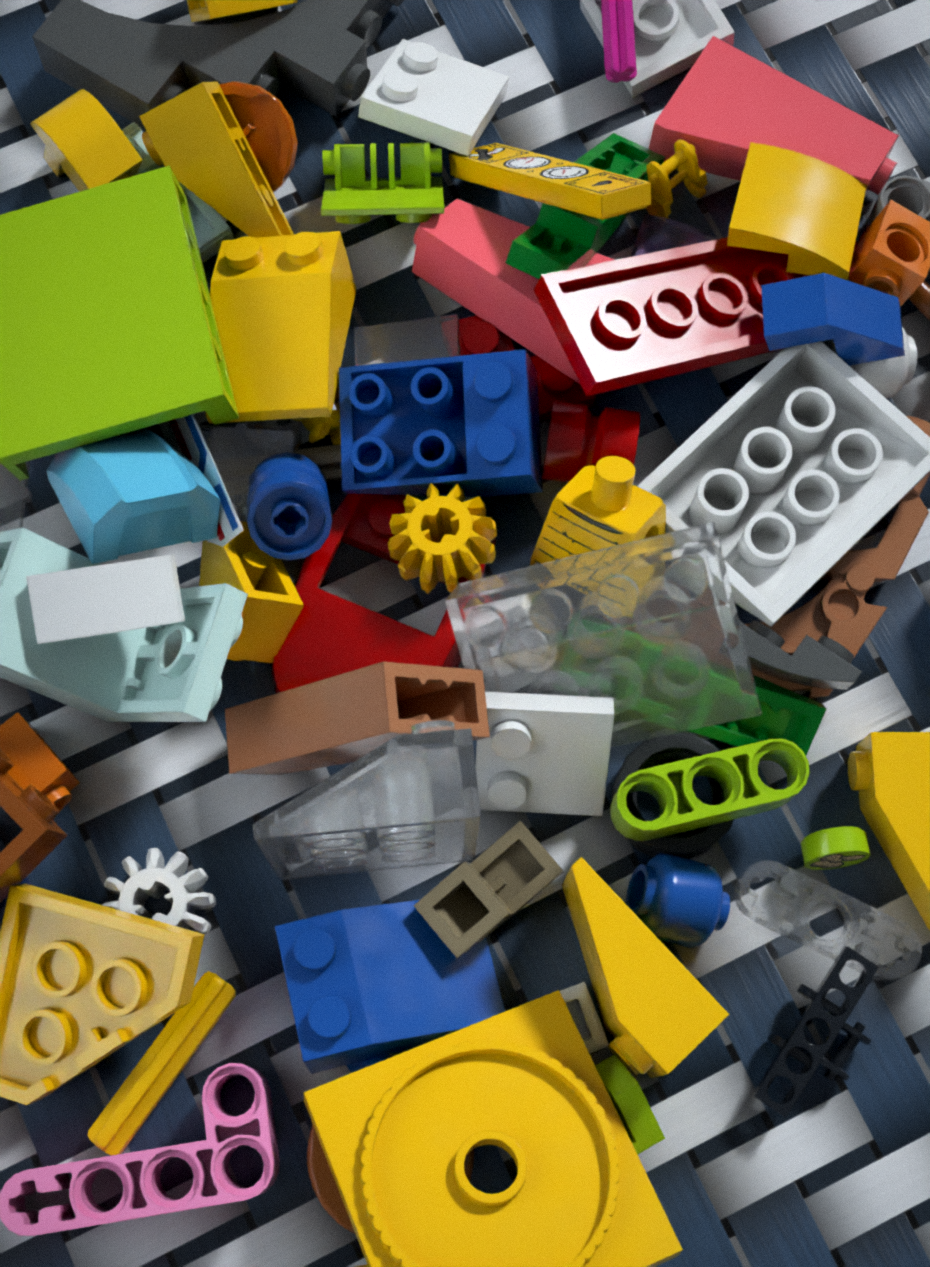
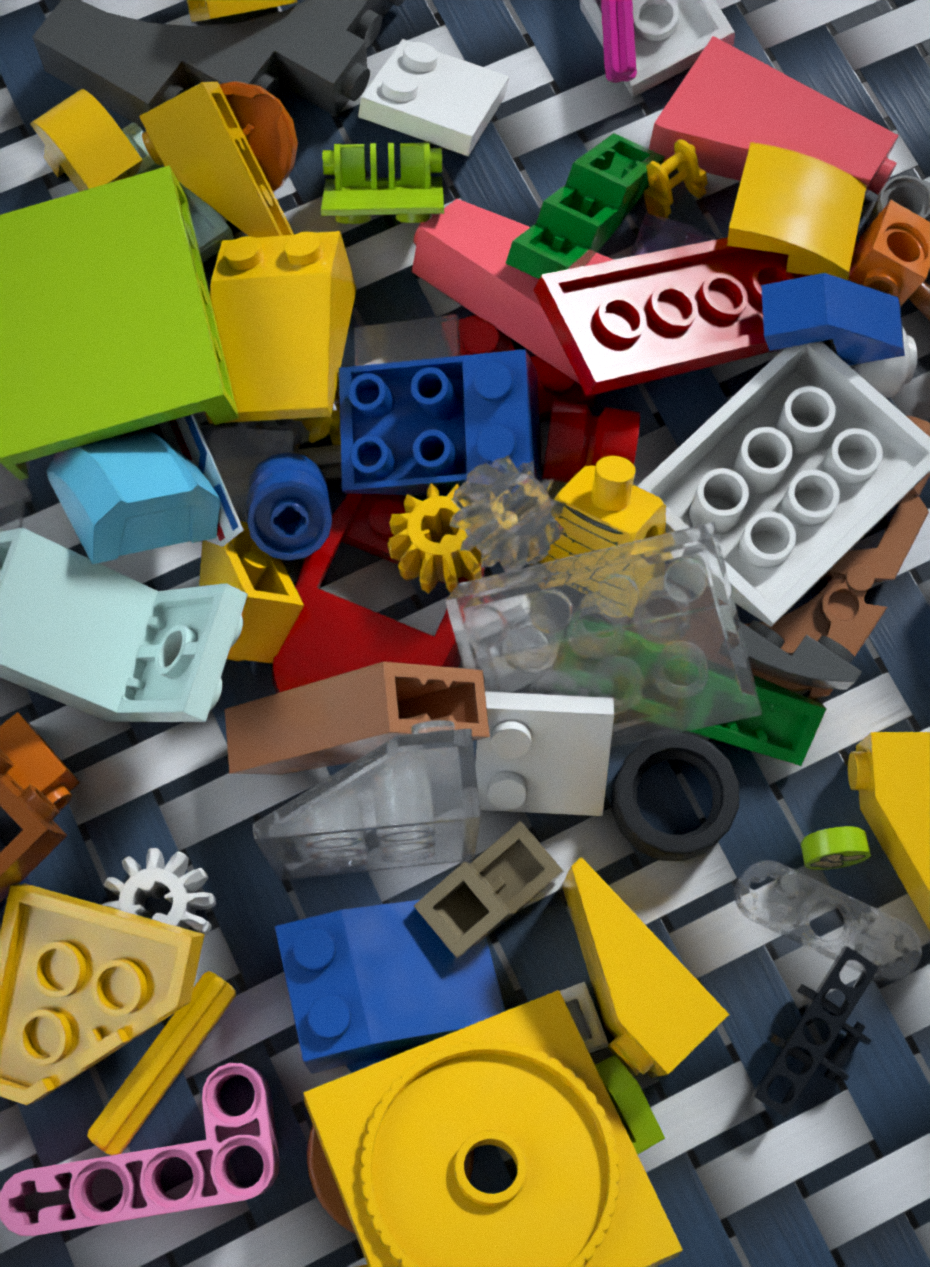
white slope [26,554,185,644] -> none
yellow tile [449,143,651,220] -> none
lime beam [610,739,810,841] -> none
blue head [626,853,730,948] -> none
none -> clear gear [449,455,565,573]

